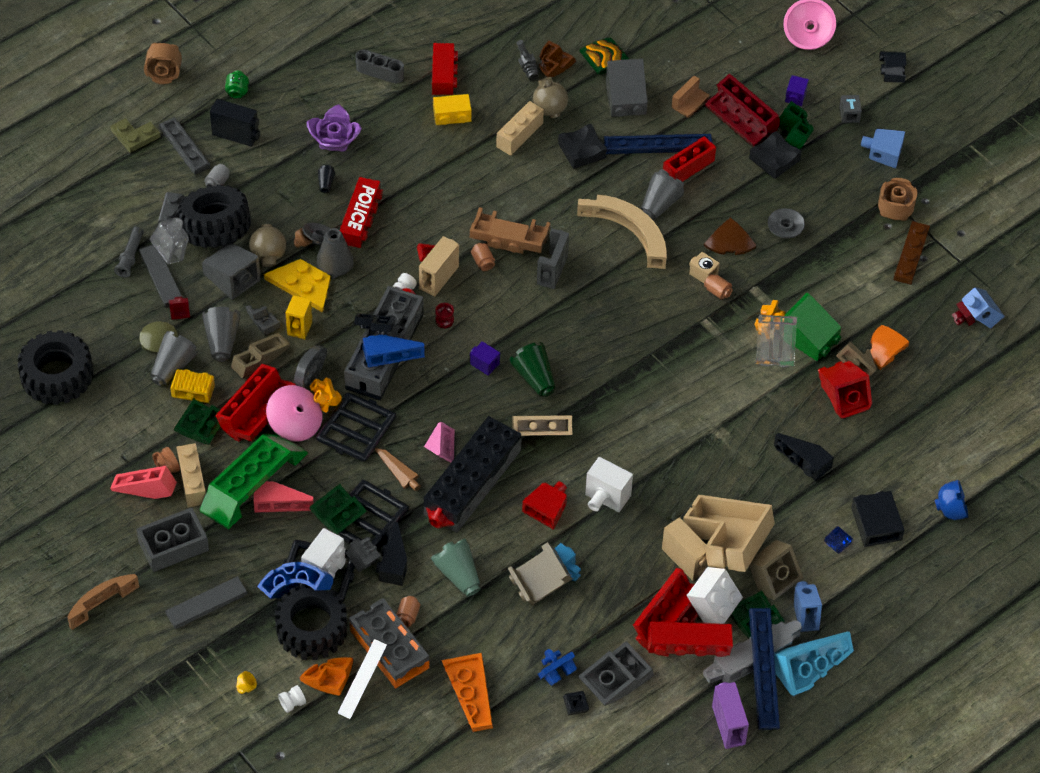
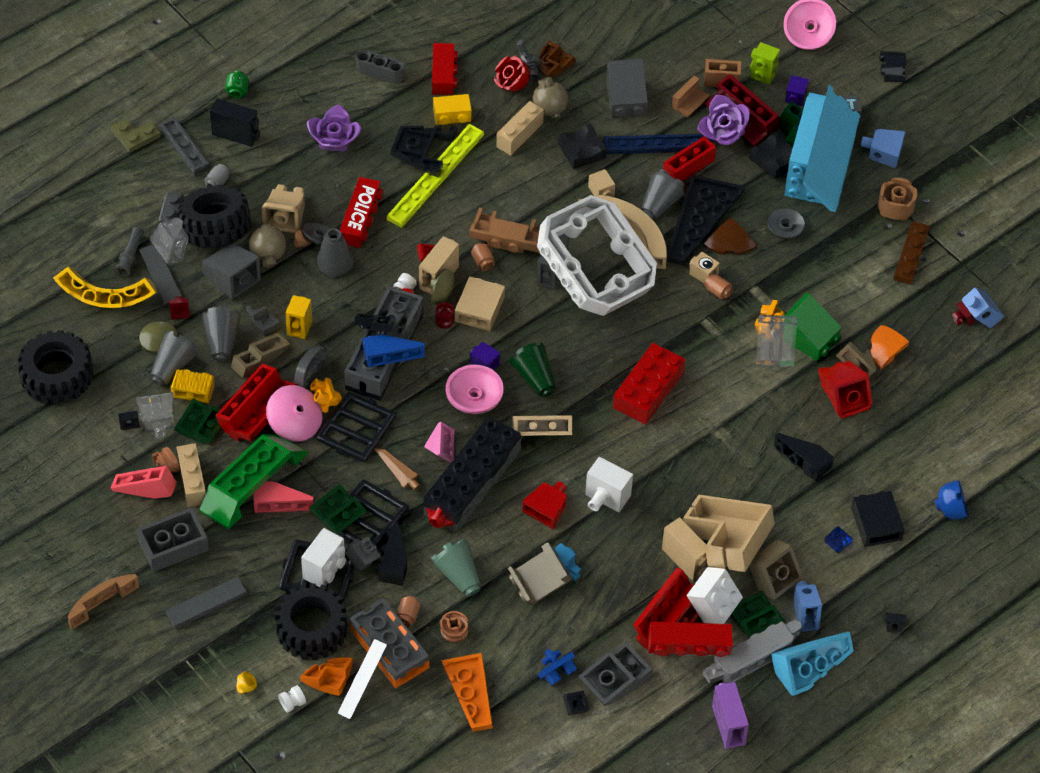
medium nougat brick [144,43,182,84] -> none
blue brick [257,562,333,599] -> none
yellow wing [264,259,331,312] -> none
black cone [318,165,336,193] -> none
slope [579,37,629,74] -> none
dark blue tile [749,608,780,730] -> none
none -> yellow brick [53,267,158,308]
none -> black tile [118,411,140,430]
none -> clear torso [136,392,174,438]
none -> tan hips [262,184,305,233]
none -> neon yellow tile [387,124,484,228]
none -> black wing [391,125,457,177]
none -> olive dish [430,269,455,305]
none -> nougat wheel [440,611,468,643]
none -> bright pink dish [446,365,503,414]
none -> tan brick [455,276,505,331]
none -> red cylinder [494,56,530,92]
none -> white panel [537,195,657,316]
none -> tan brick [588,169,615,197]
none -> red brick [613,343,686,425]
none -> black wing [666,174,745,265]
none -> medium lavender brick [697,94,750,145]
none -> medium nougat brick [704,59,741,87]
none -> lime brick [749,42,780,85]
none -> medium azure panel [784,85,860,212]
none -> black tile [884,612,906,632]

